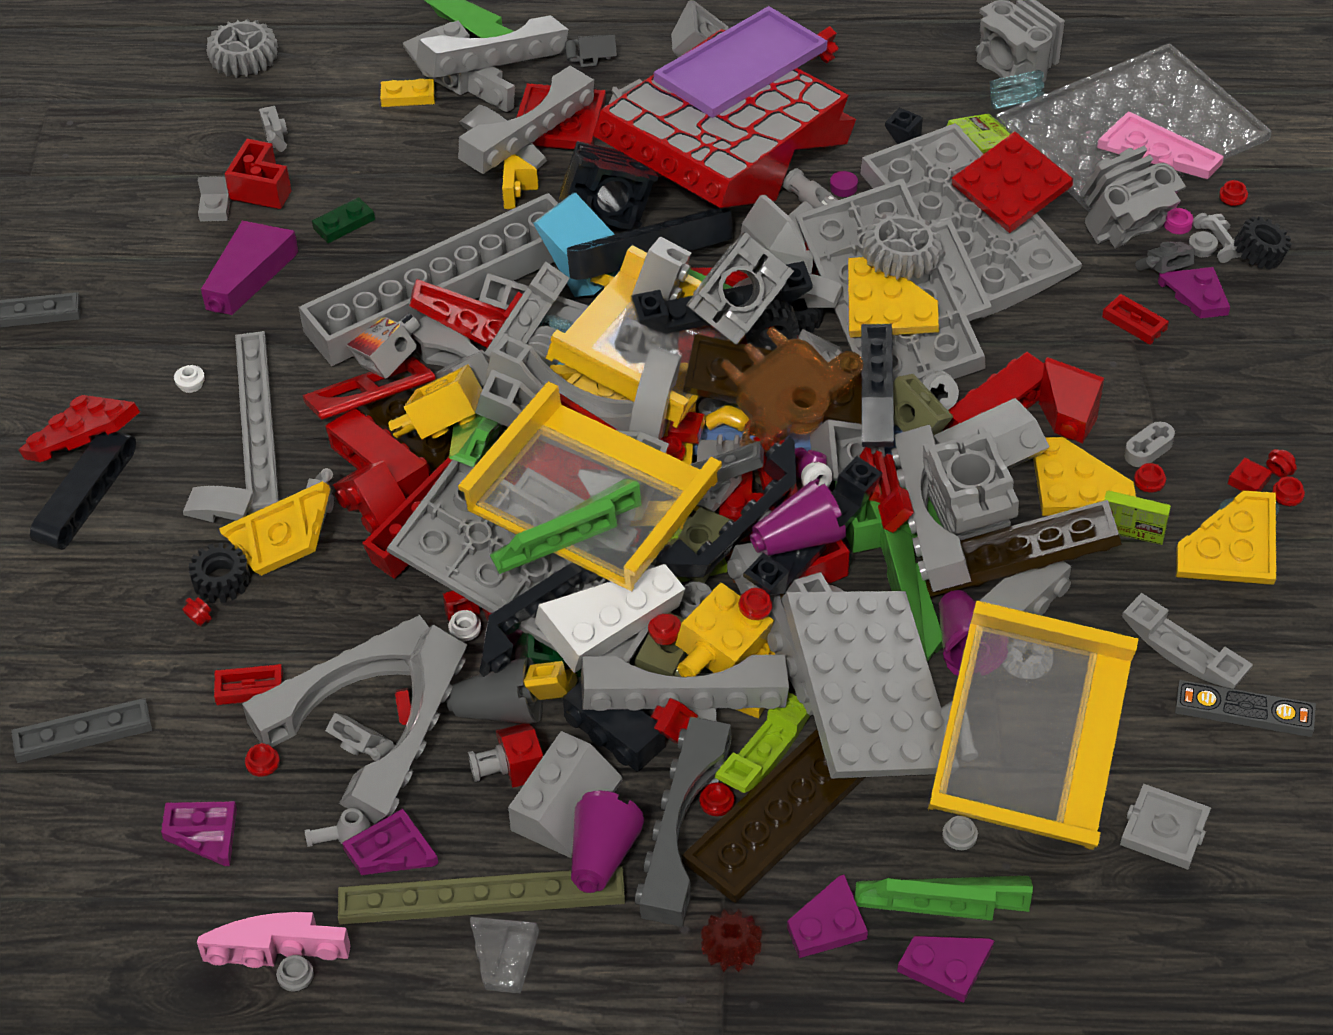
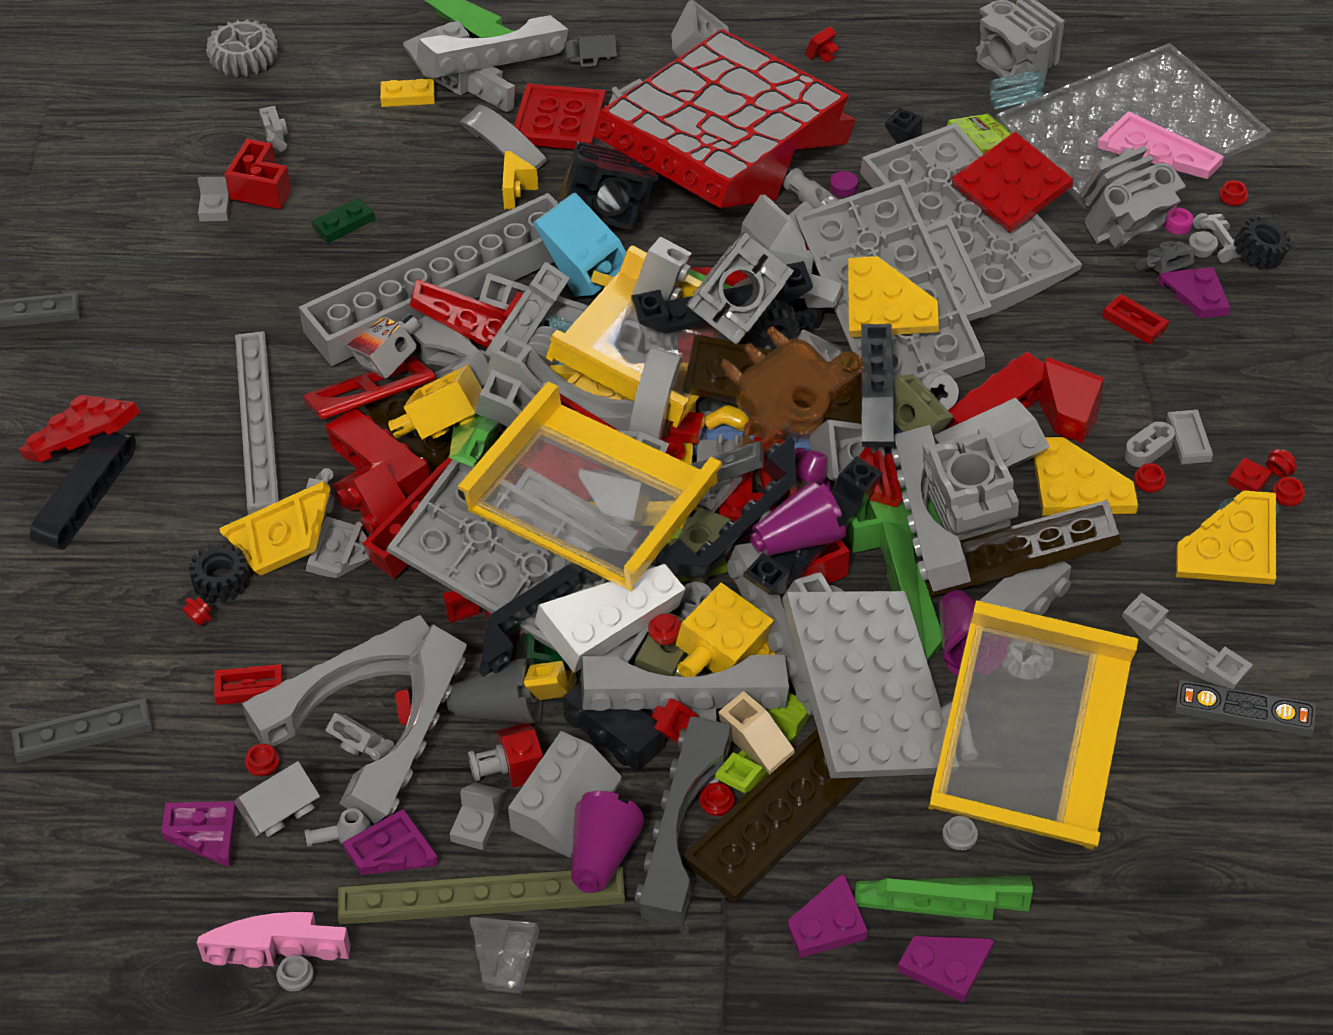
white plate [174,365,205,393] -> none
light grey slope [183,486,253,522] -> none
magenta slope [201,220,298,315] -> none
white plate [448,610,481,641] -> none
light grey arch [458,66,594,174] -> none
bright green wedge [490,479,642,574] -> none
black beam [567,208,733,280] -> none
medium lavender tile [654,6,828,118] -> none
clear red gear [701,909,762,972] -> none
red plate [738,588,772,620] -> none
white plate [801,462,832,487] -> none
light grey gear [862,212,942,281] -> none
red plate [878,486,914,533] -> none
lime tile [1104,491,1171,545] -> none
light grey plate [1120,783,1211,870] -> none
none -> light grey brick [234,761,320,837]
none -> light grey slope [306,516,370,578]
none -> light grey slope [450,782,507,850]
none -> tan slope [718,691,795,774]
none -> light grey tile [1166,410,1213,464]

